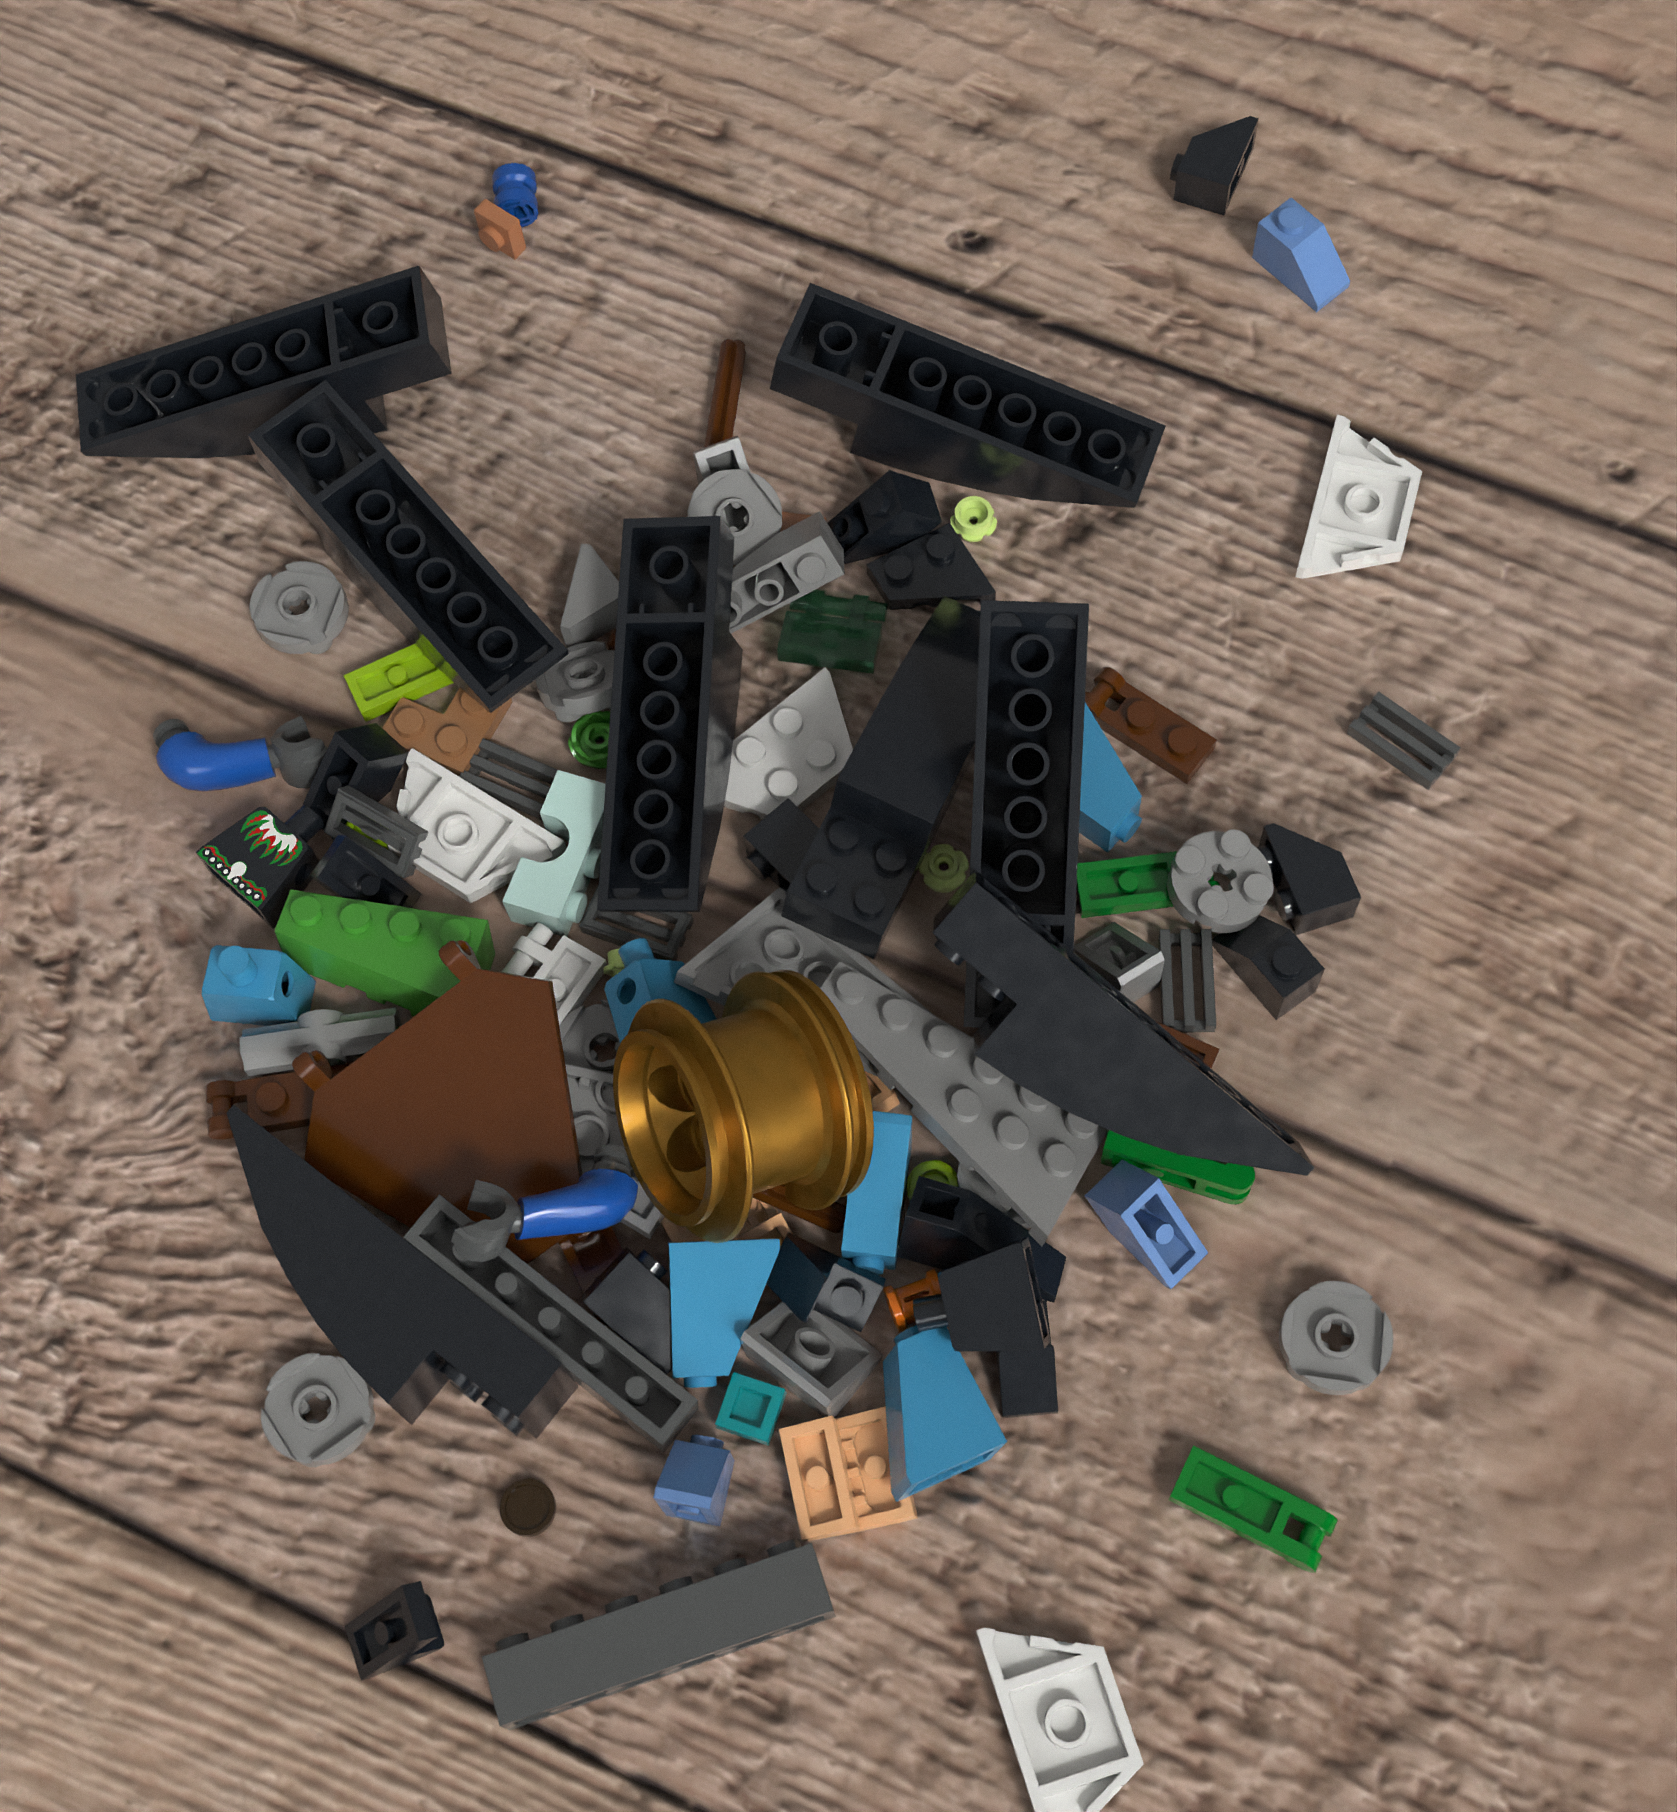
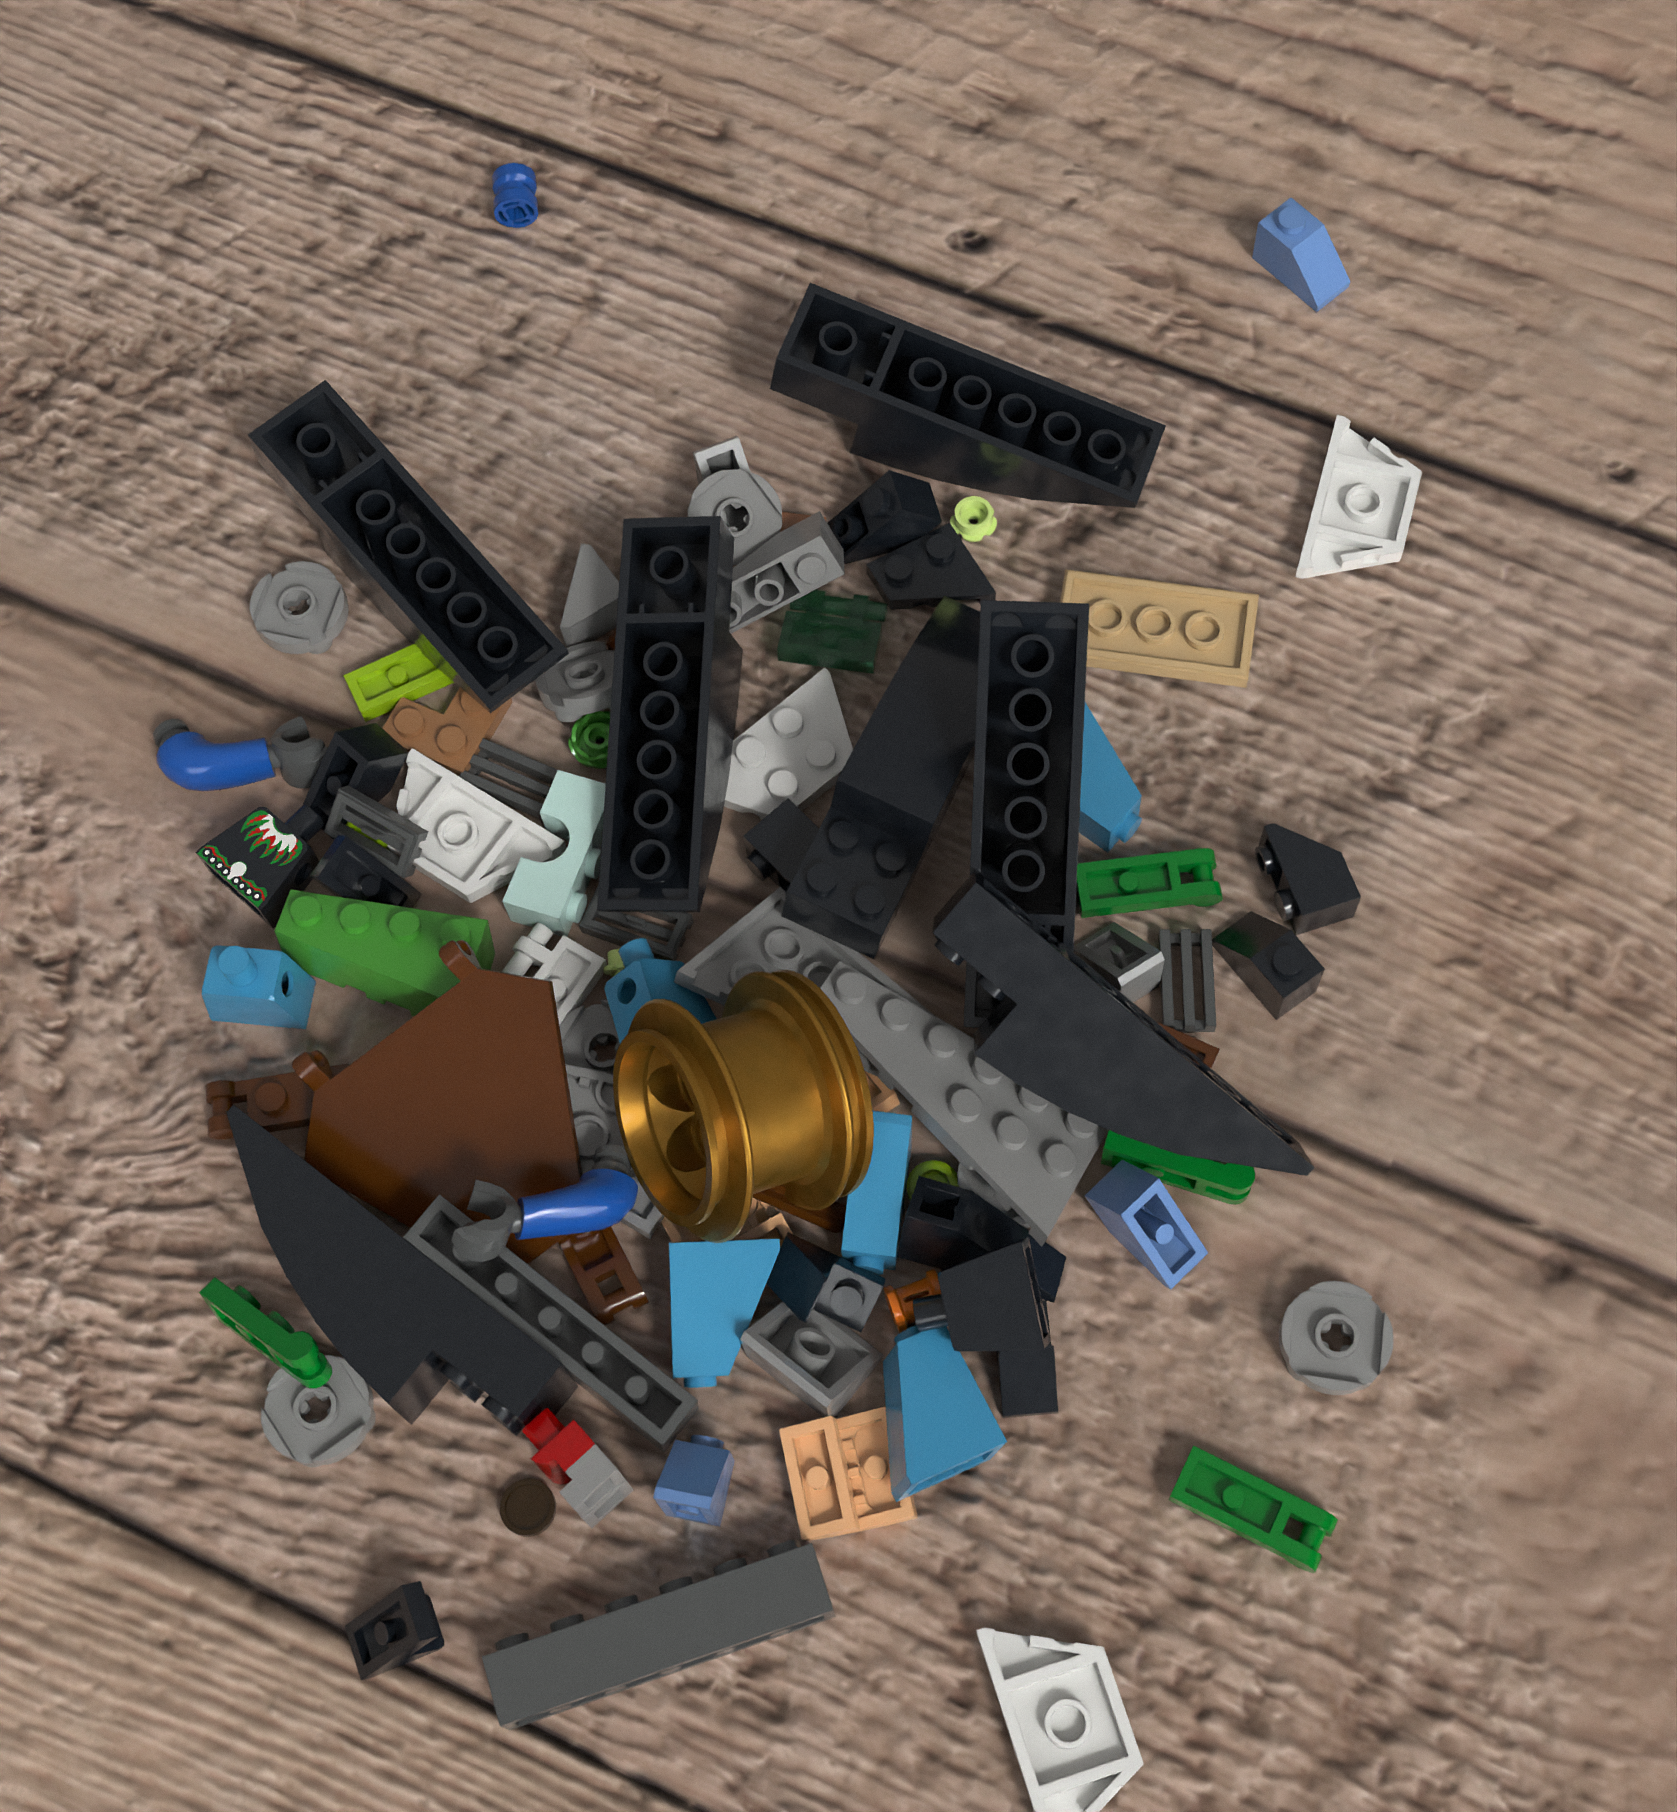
black slope [76,266,452,458] -> none
light grey piece [239,1007,402,1076] -> none
nougat plate [474,199,526,260] -> none
black slope [582,1247,672,1375] -> none
reddish brown axle [704,339,746,448] -> none
teal plate [715,1372,787,1446] -> none
yellowish green plate [919,844,969,893] -> none
reddish brown plate [1085,667,1217,784] -> none
light grey plate [1167,829,1274,933] -> none
black slope [1170,116,1259,216] -> none
dark grey tile [1347,691,1461,790] -> none
none -> green plate [199,1277,332,1388]
none -> hips [522,1408,633,1528]
none -> tan piece [1060,569,1259,688]

